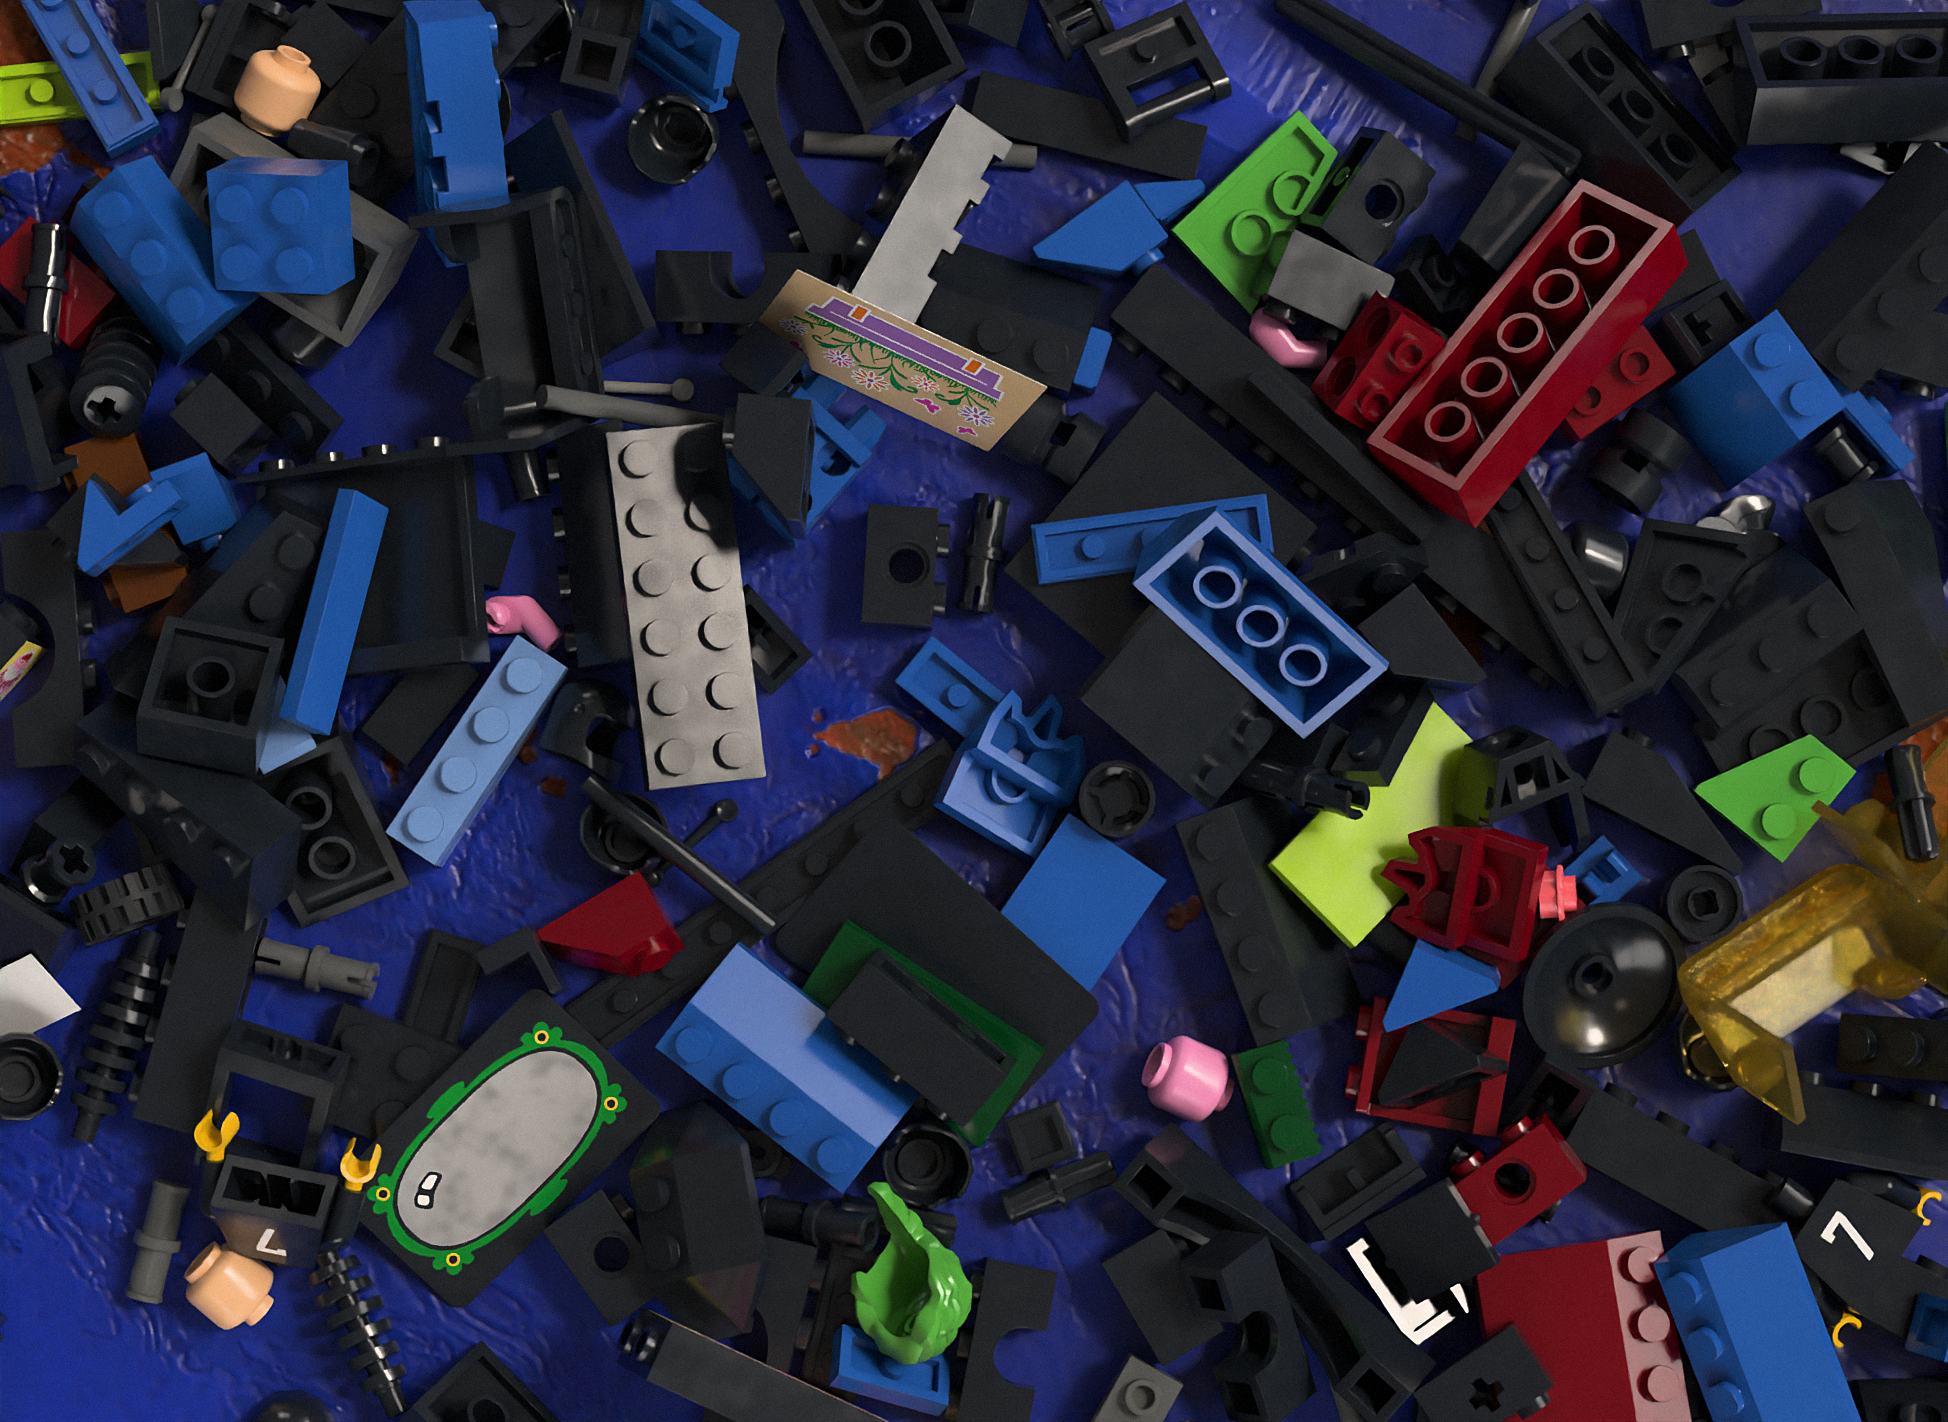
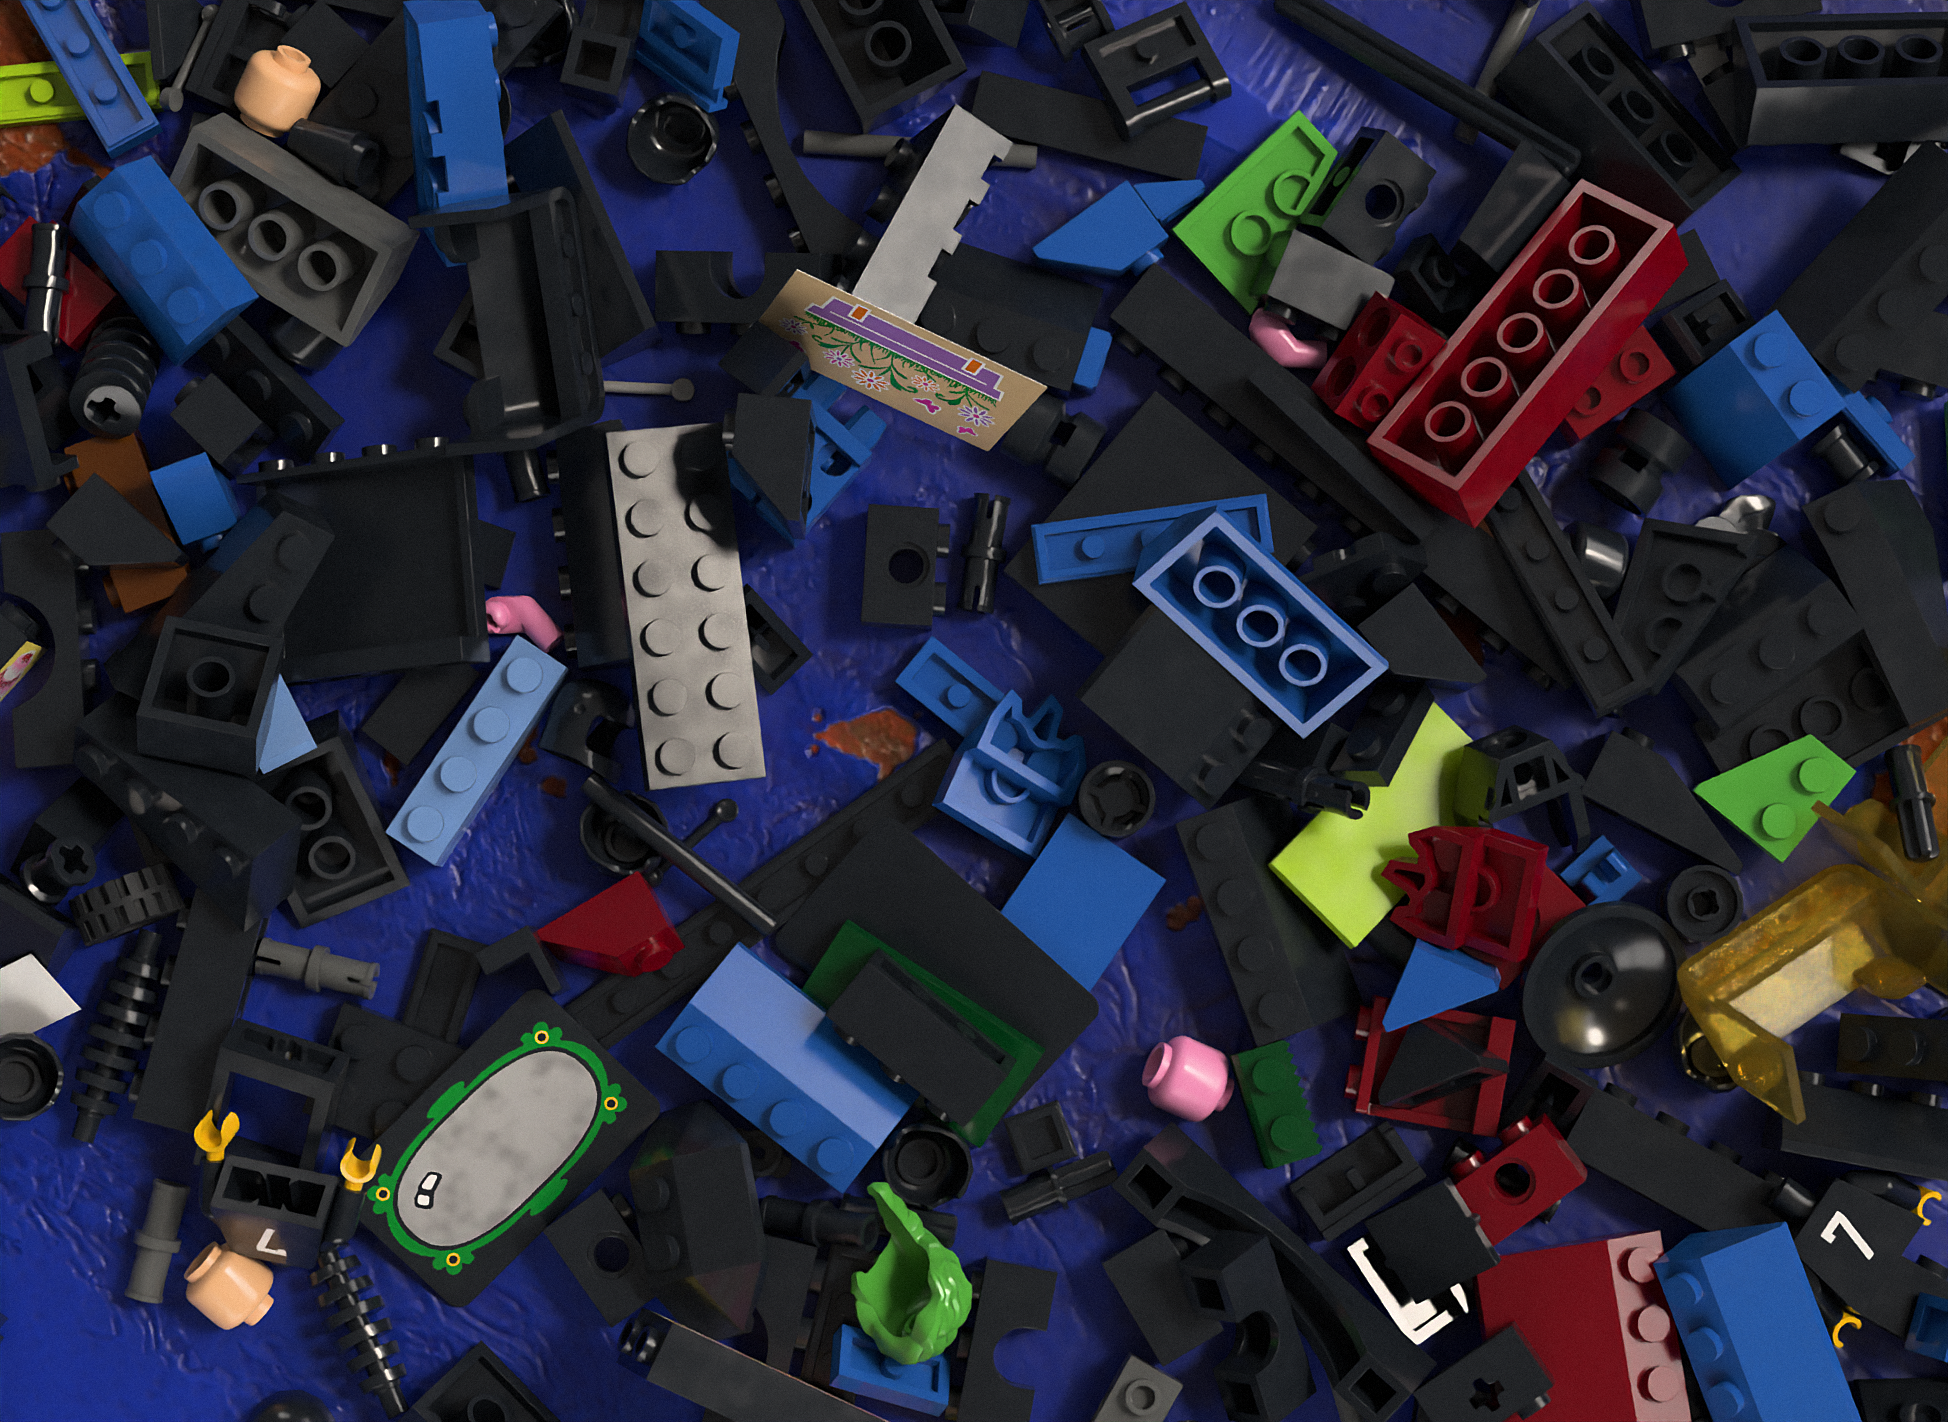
blue slope [77,479,190,577] -> none
blue brick [207,156,355,295] -> none
blue tile [279,488,389,736] -> none
dark grey bar [535,384,724,428] -> none
coral plate [1539,865,1577,921] -> none

